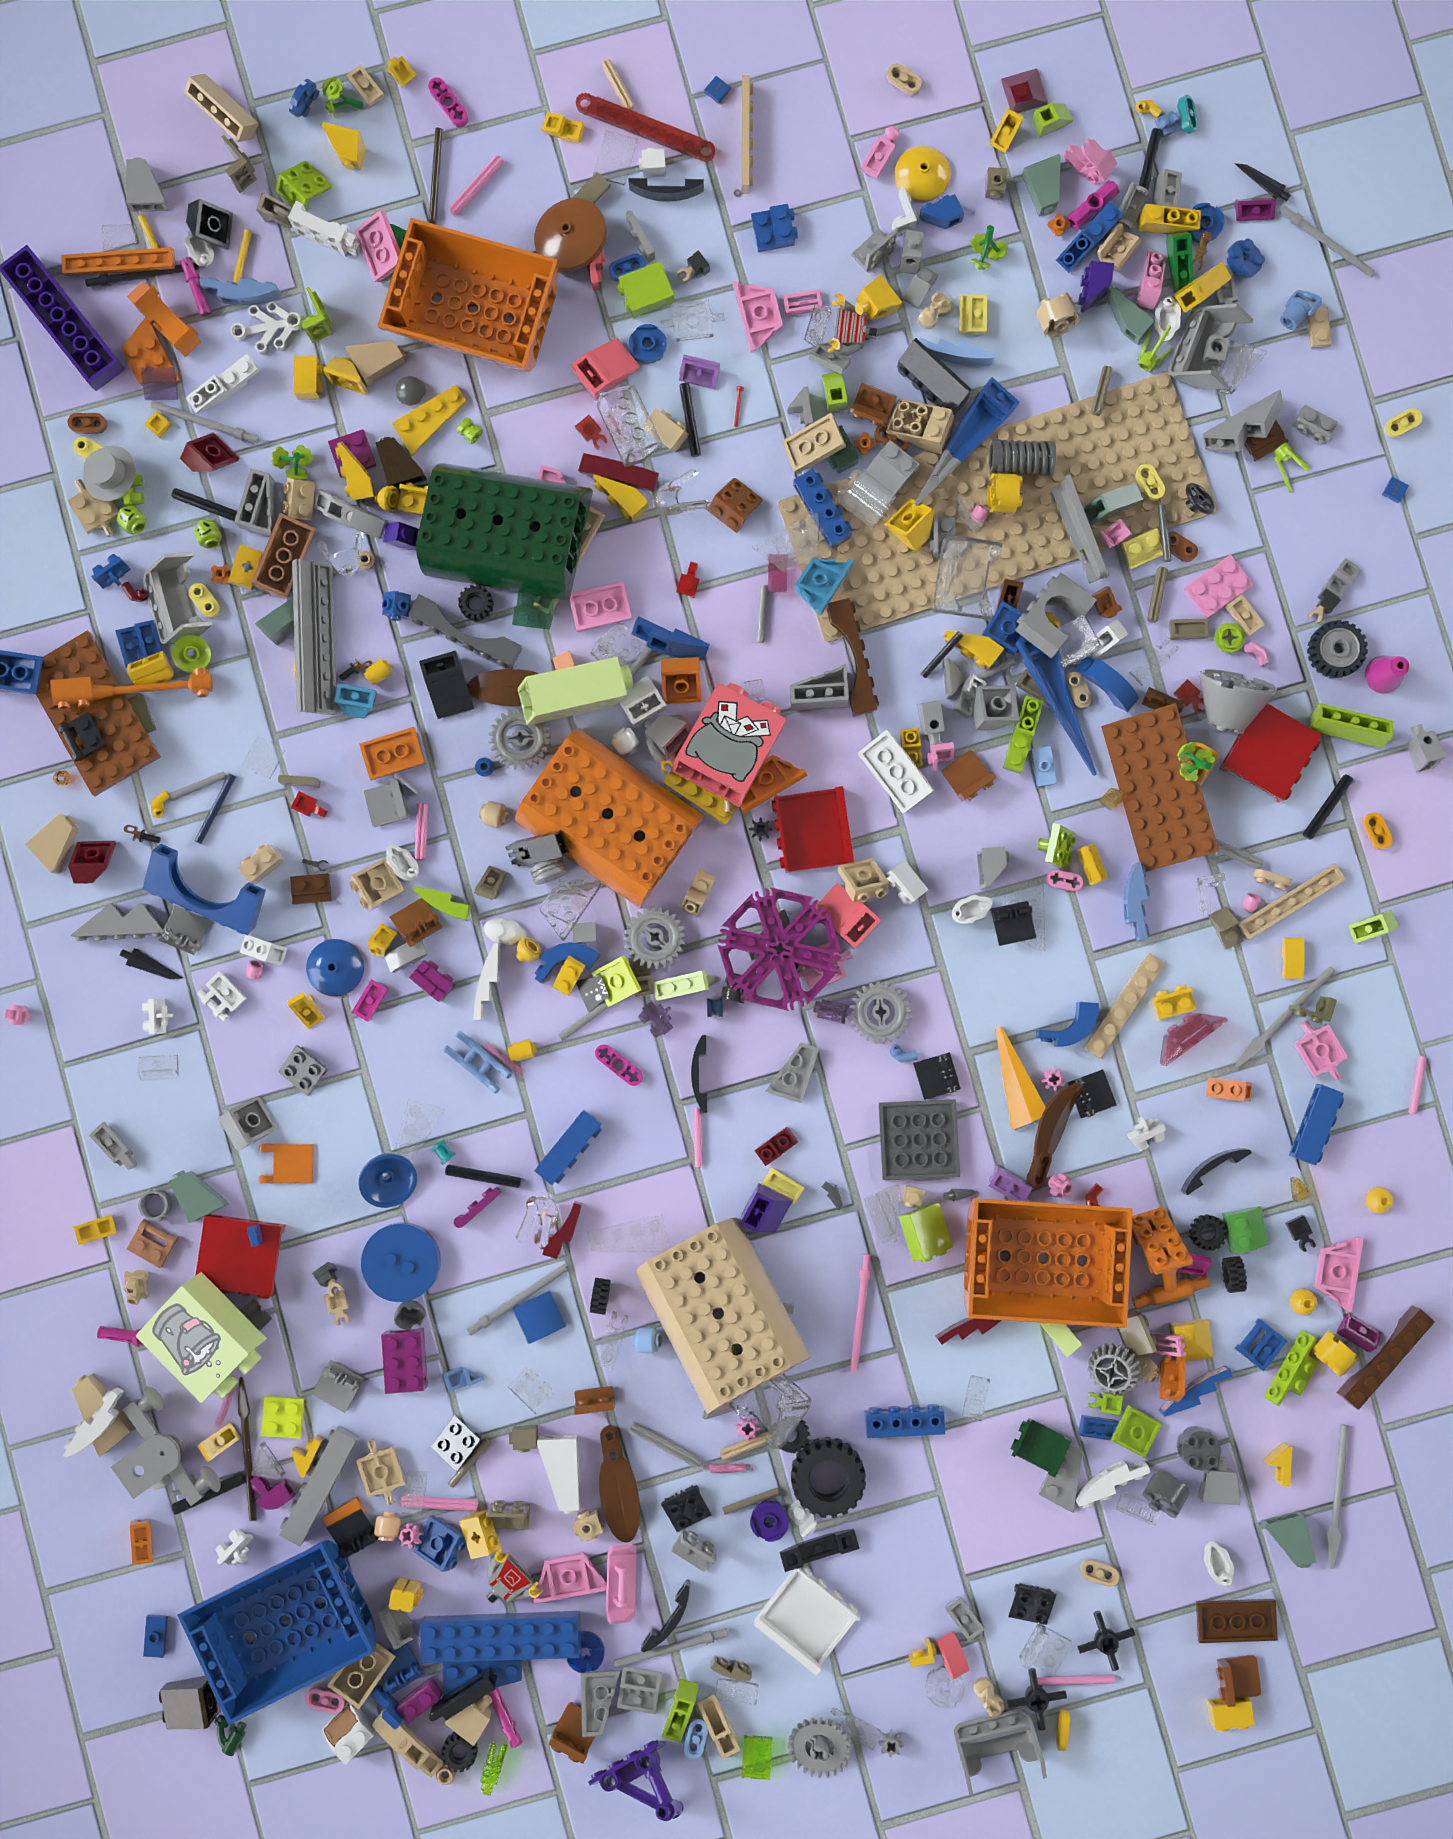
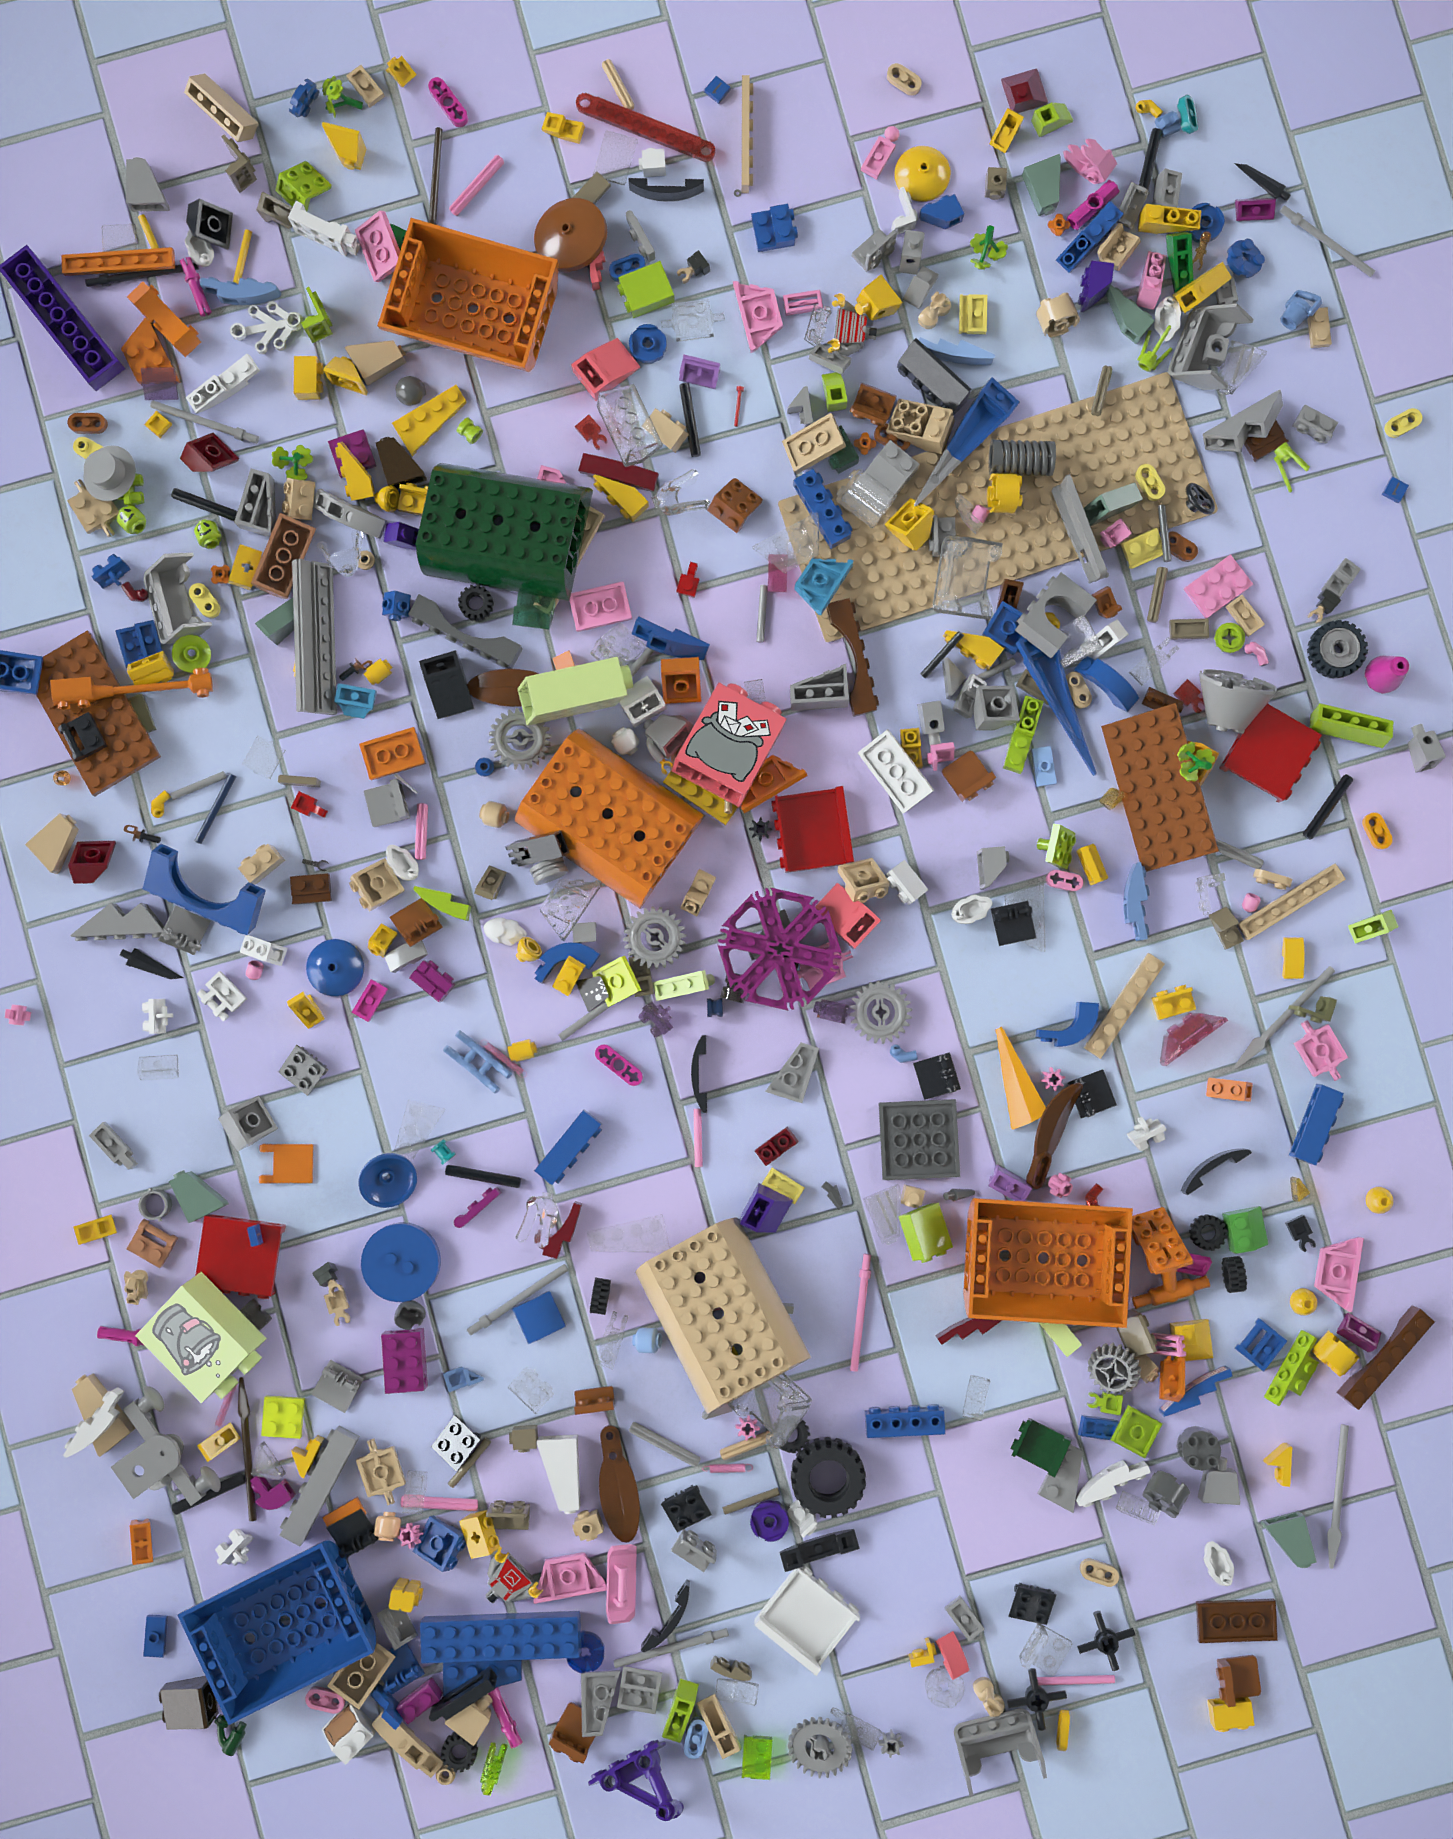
white slope [473,943,500,1020] -> none
bright pink bar [1409,1056,1427,1114] -> none

